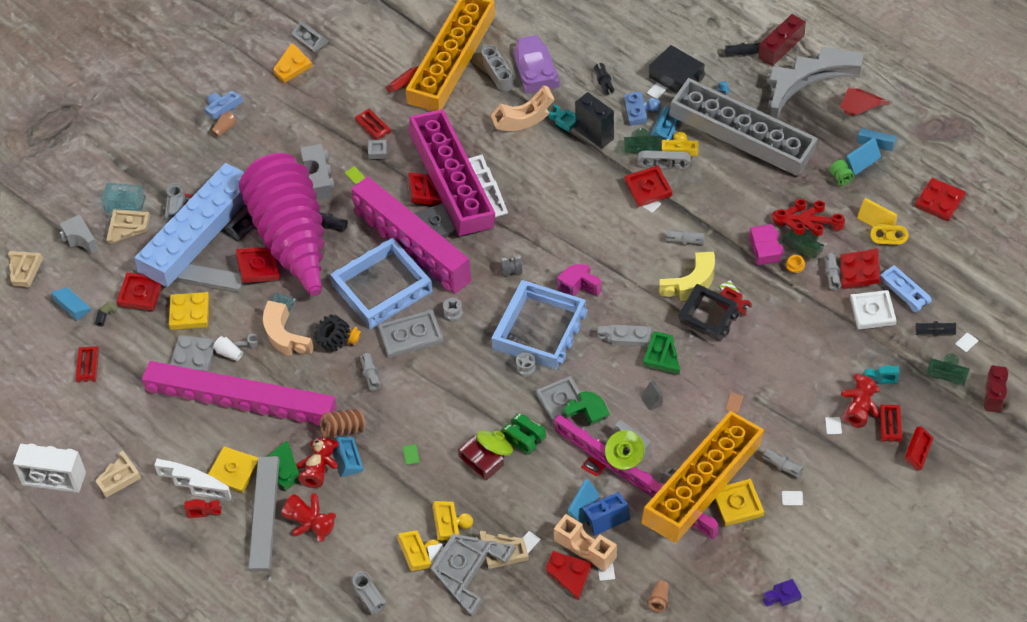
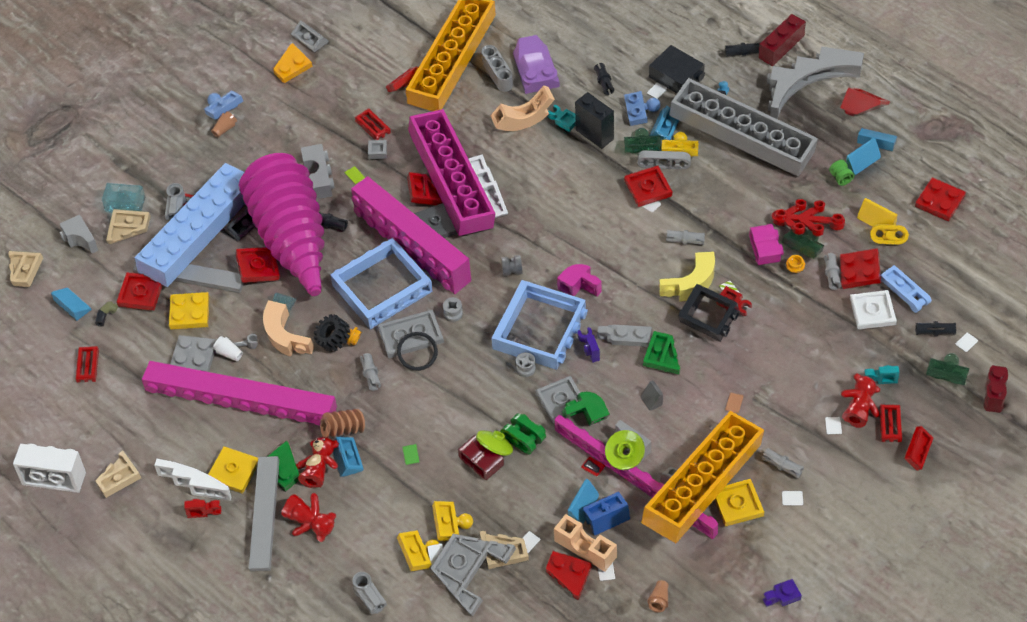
none -> black tyre [397,332,438,371]
none -> dark purple plate [577,327,600,363]

